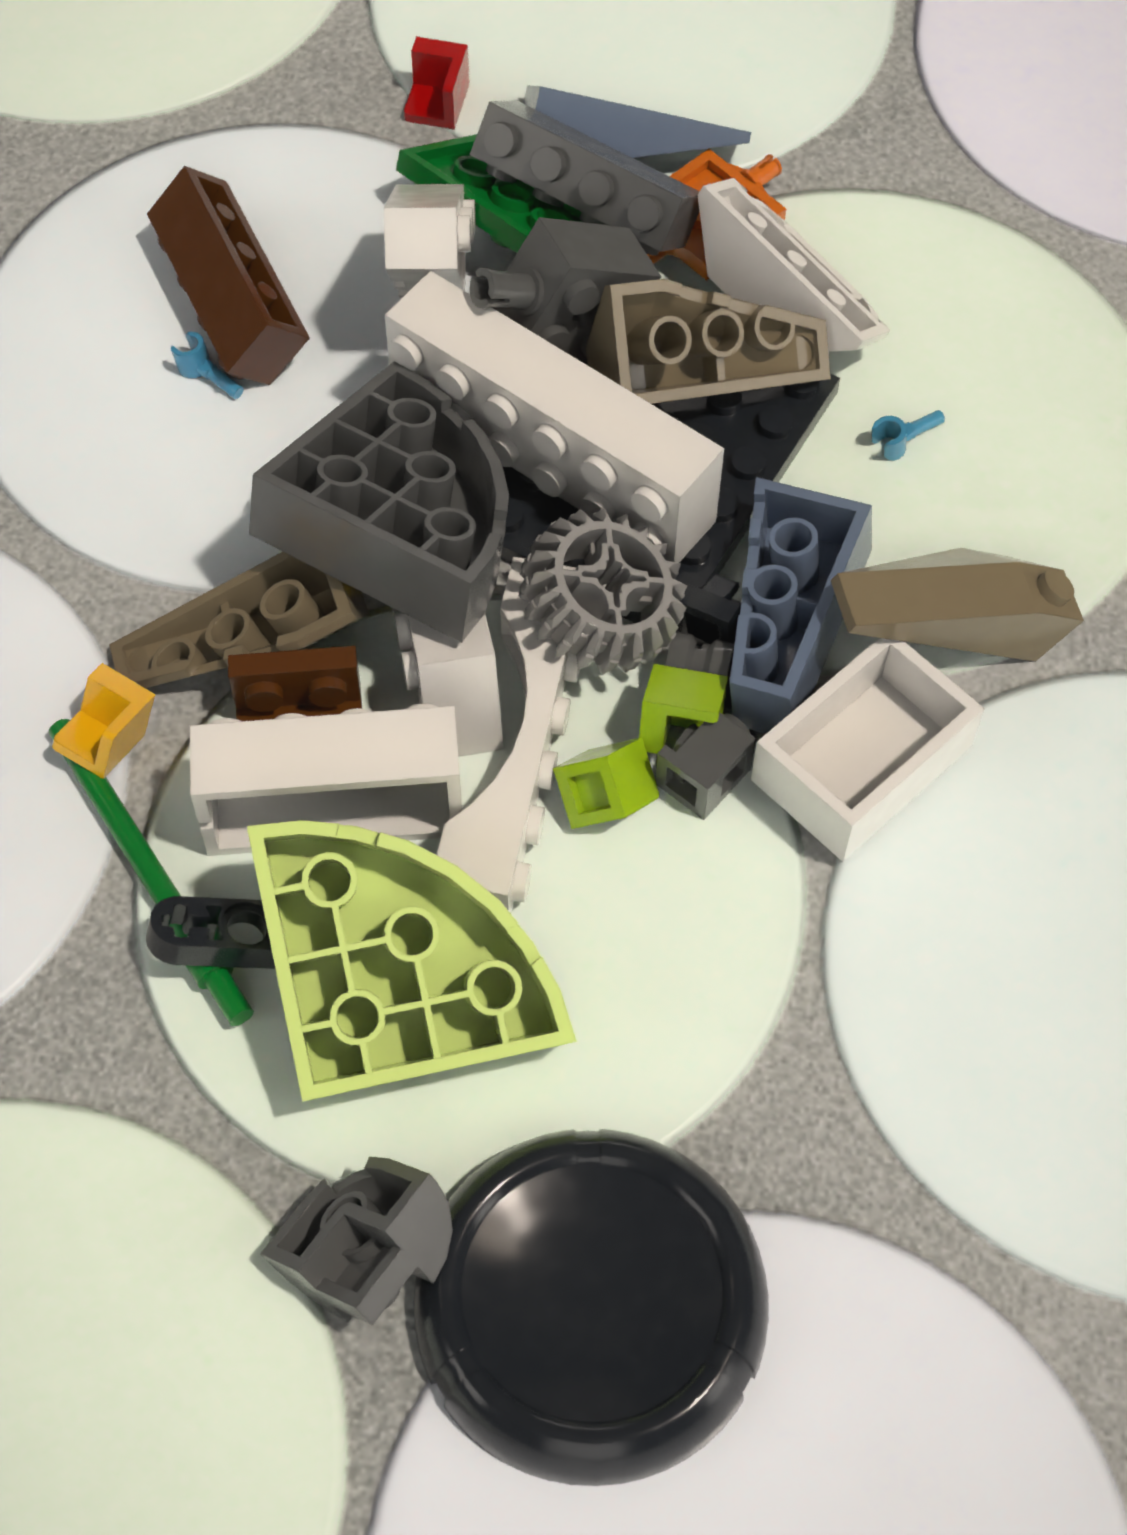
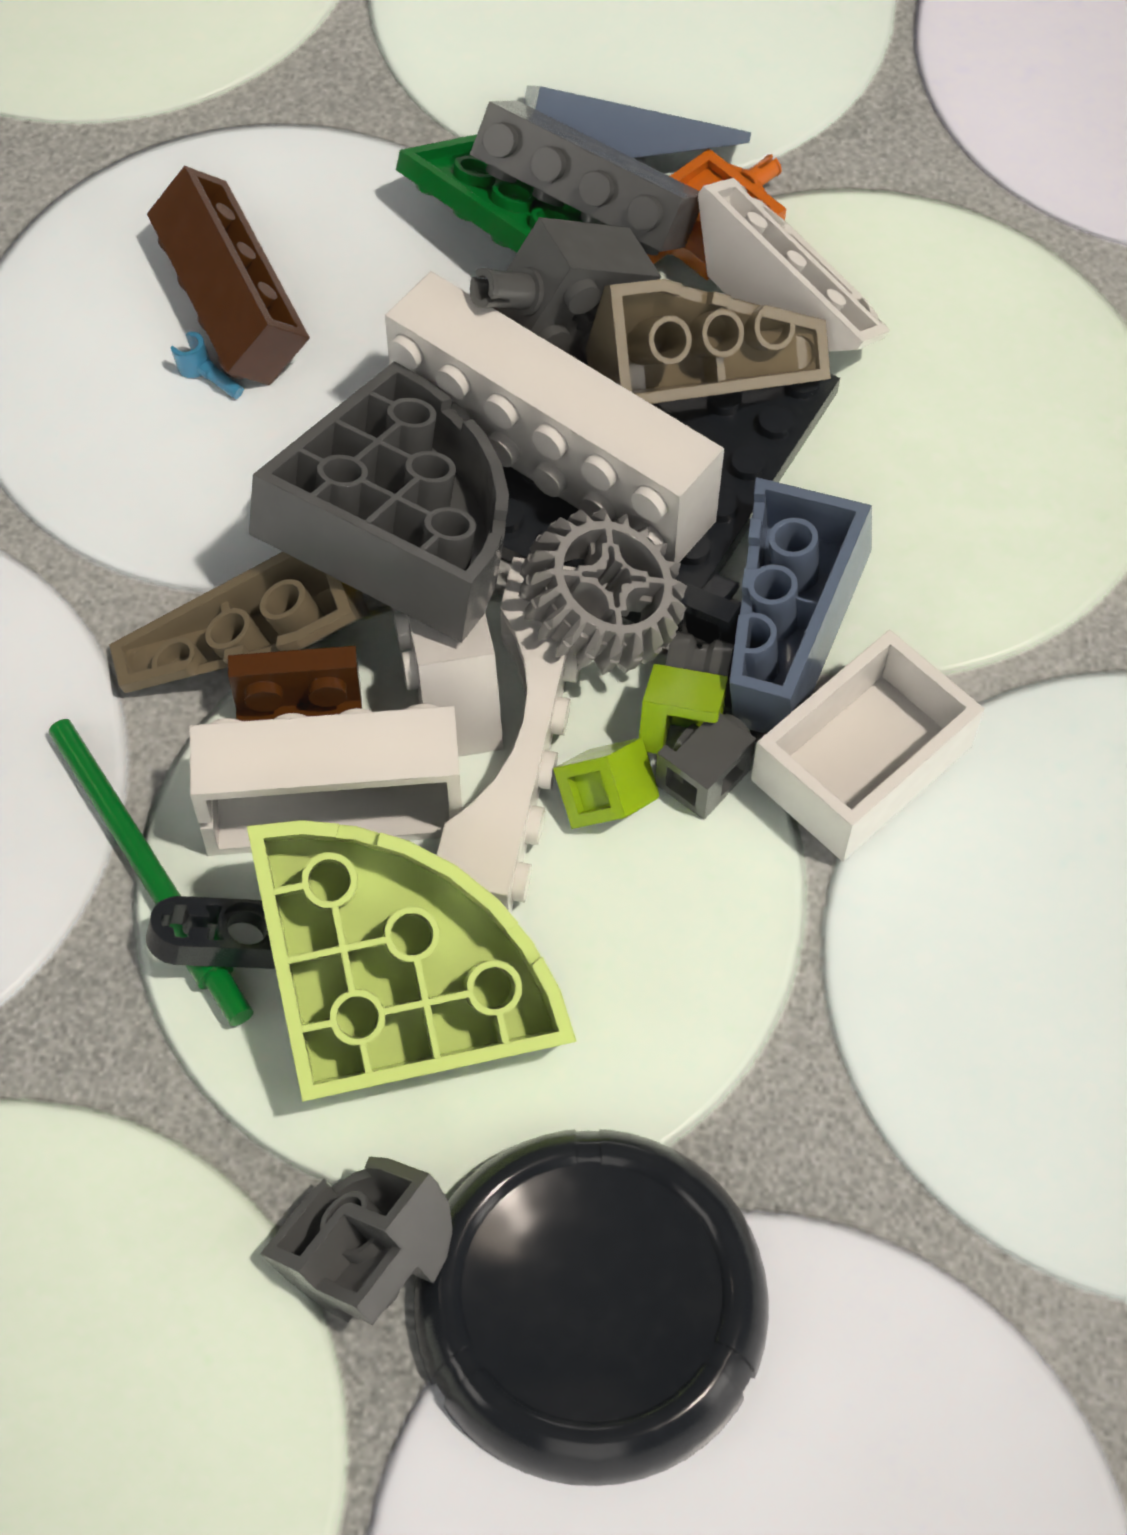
yellow panel [52,663,156,779] -> none
white wedge [383,184,475,298] -> none
red panel [404,36,469,130] -> none
dark tan wedge [830,548,1084,662] -> none
dark azure hand [872,410,945,461] -> none

